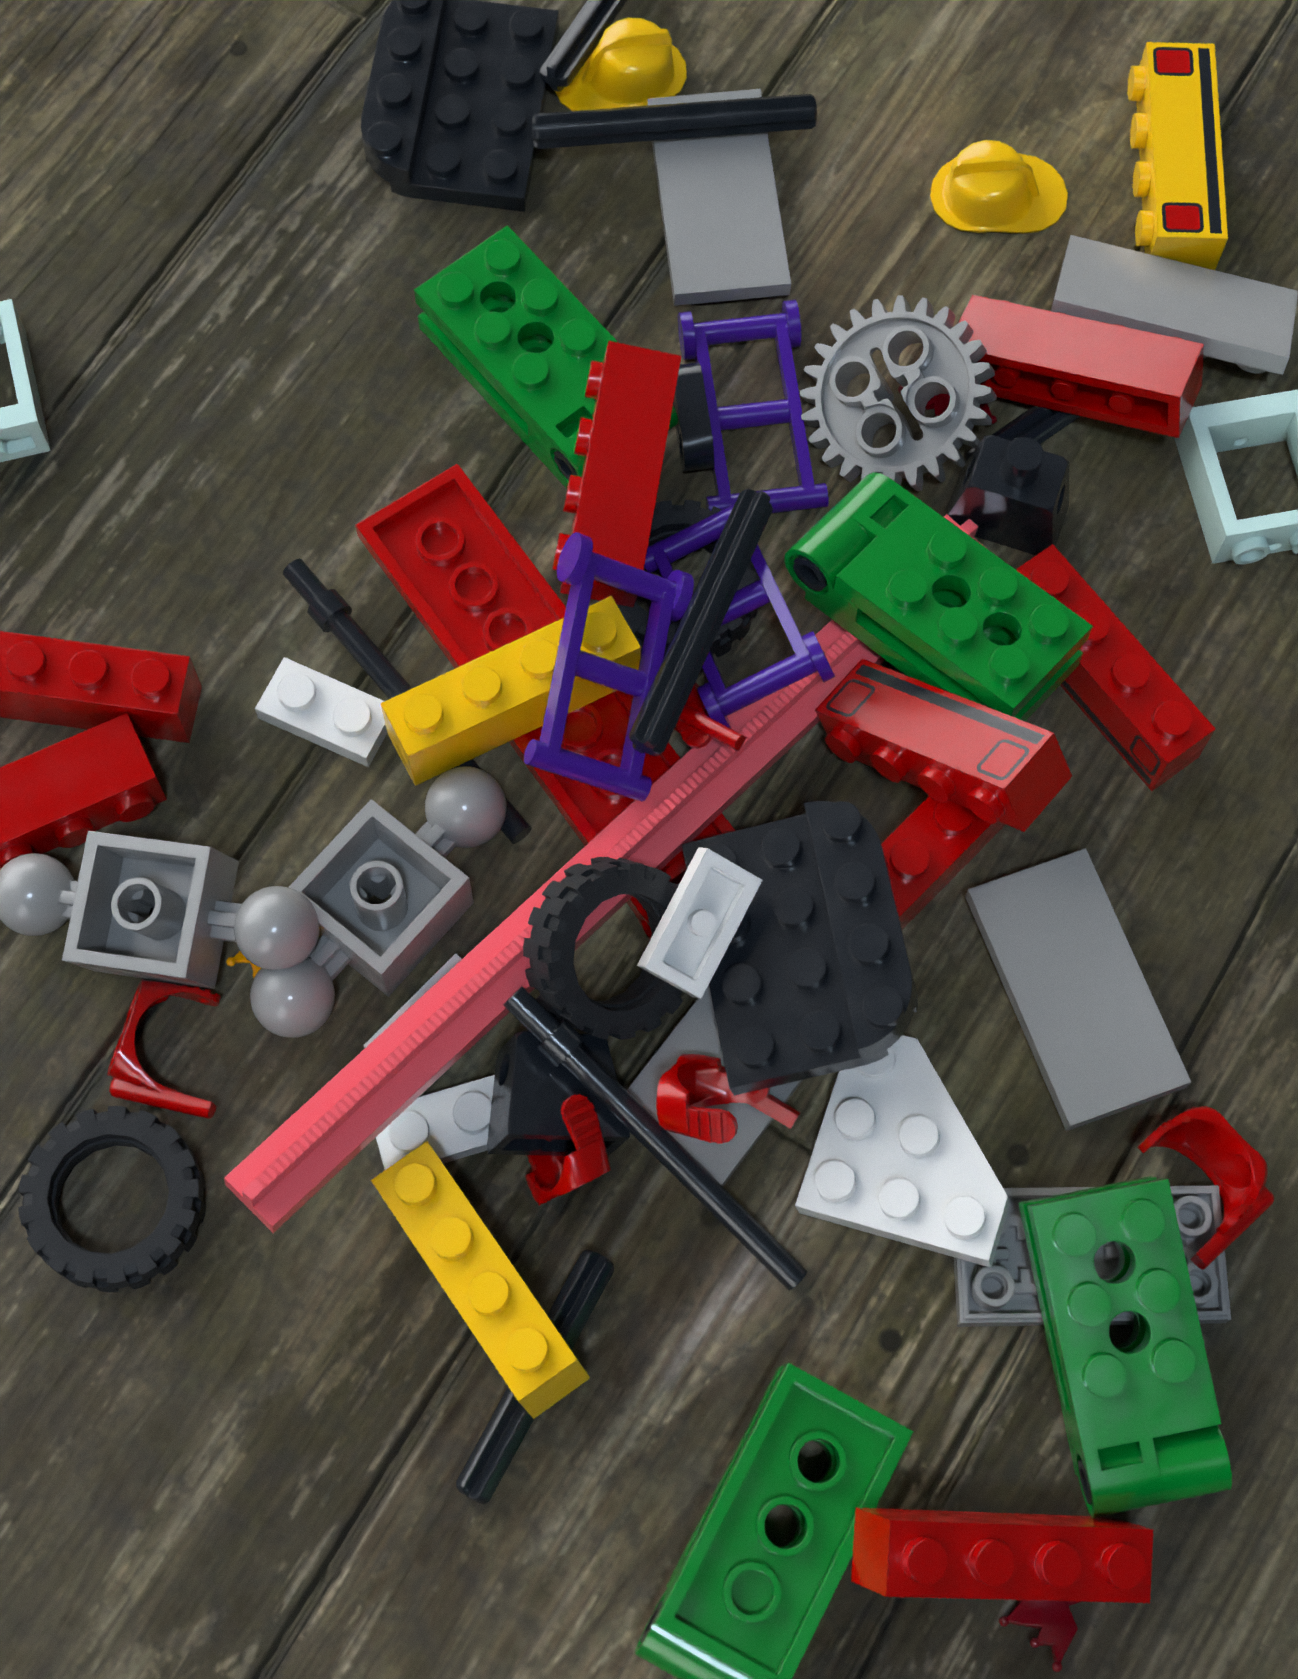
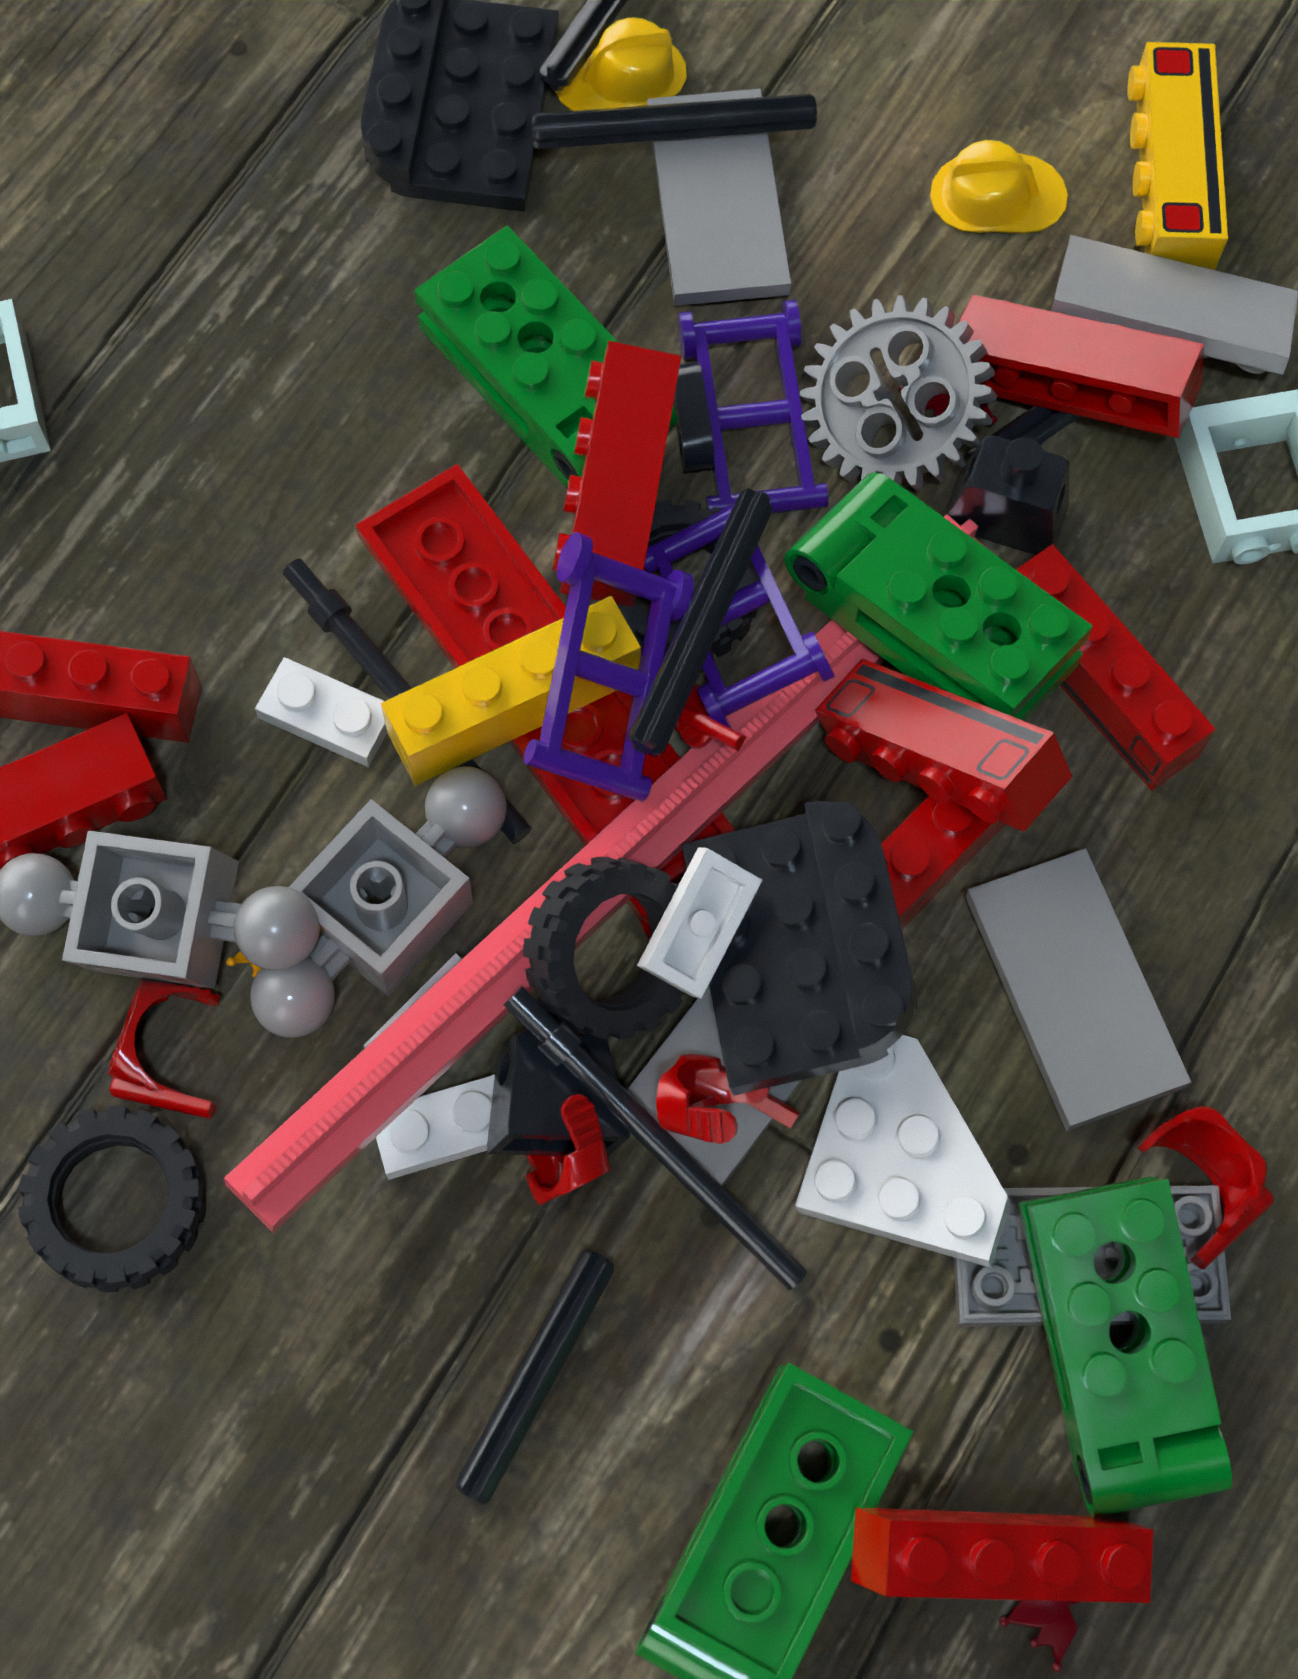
yellow brick [371,1141,590,1419] -> none

